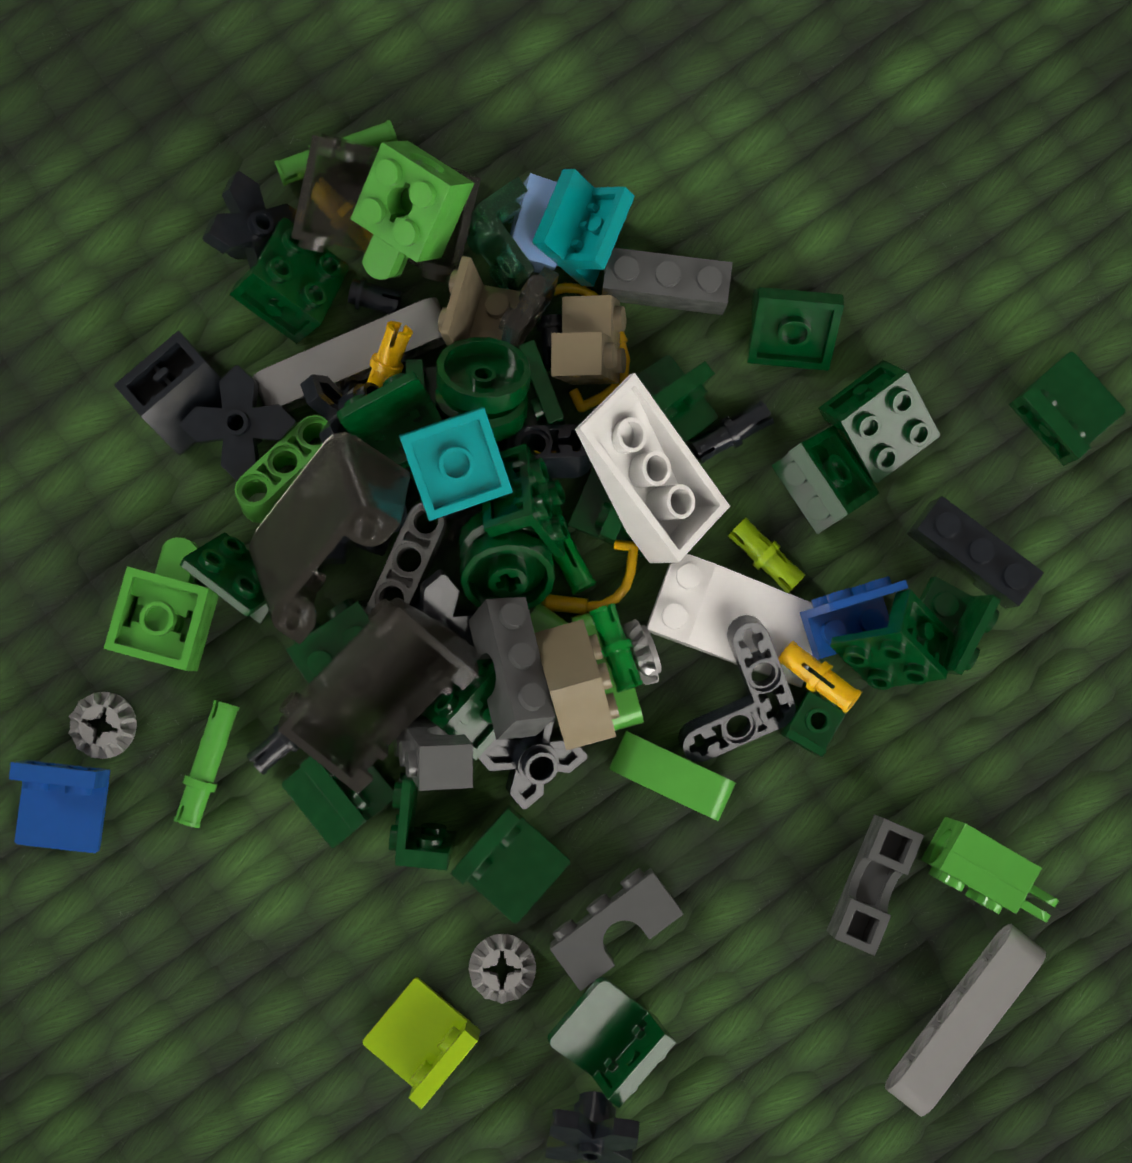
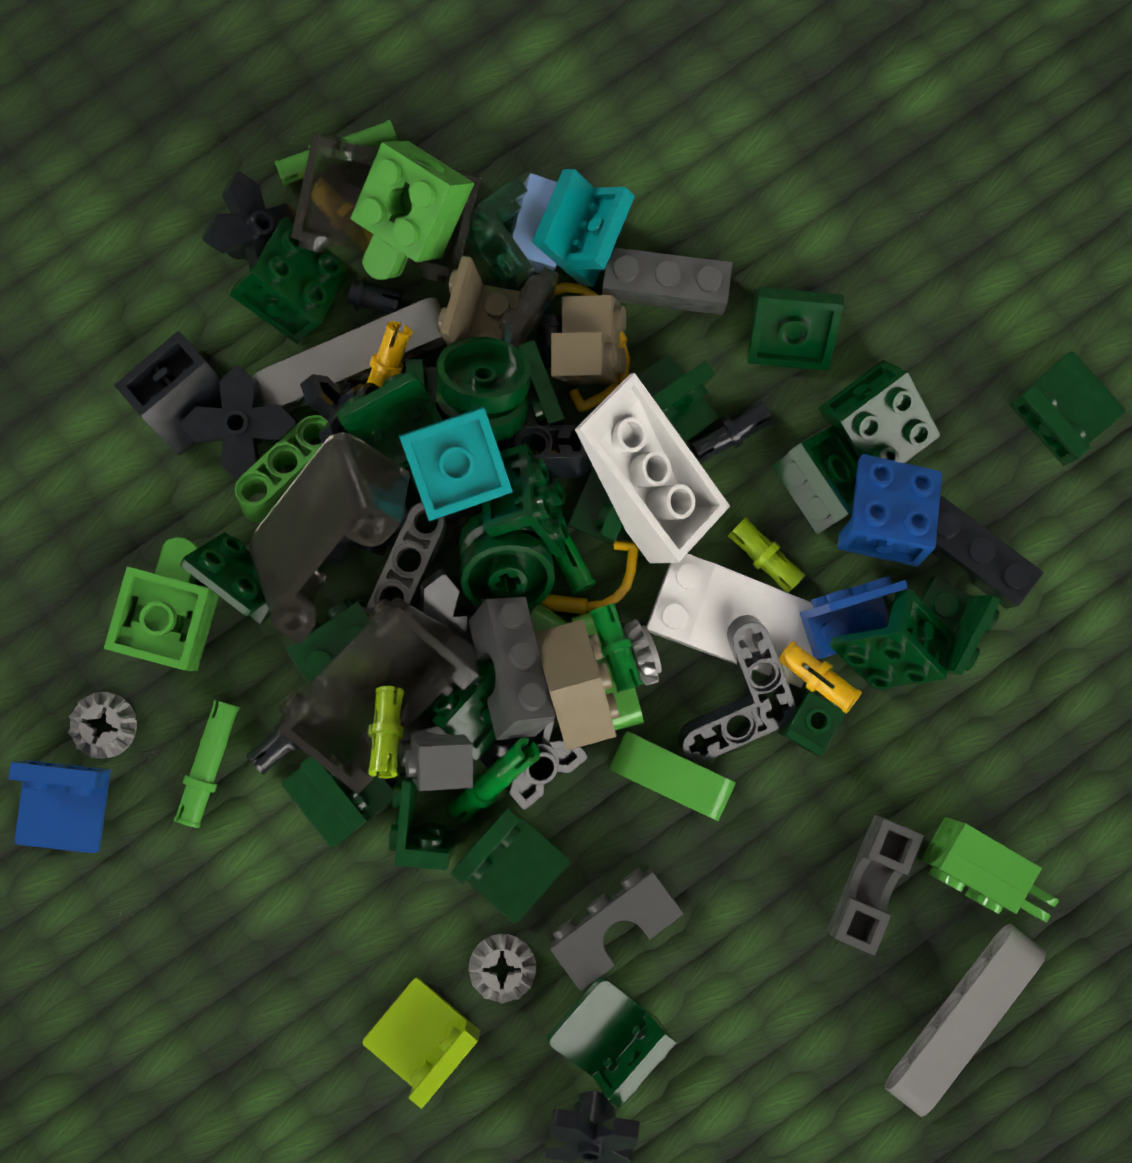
none -> lime pin [368,686,404,778]
none -> green pin [449,738,540,823]
none -> blue bracket [837,454,942,567]

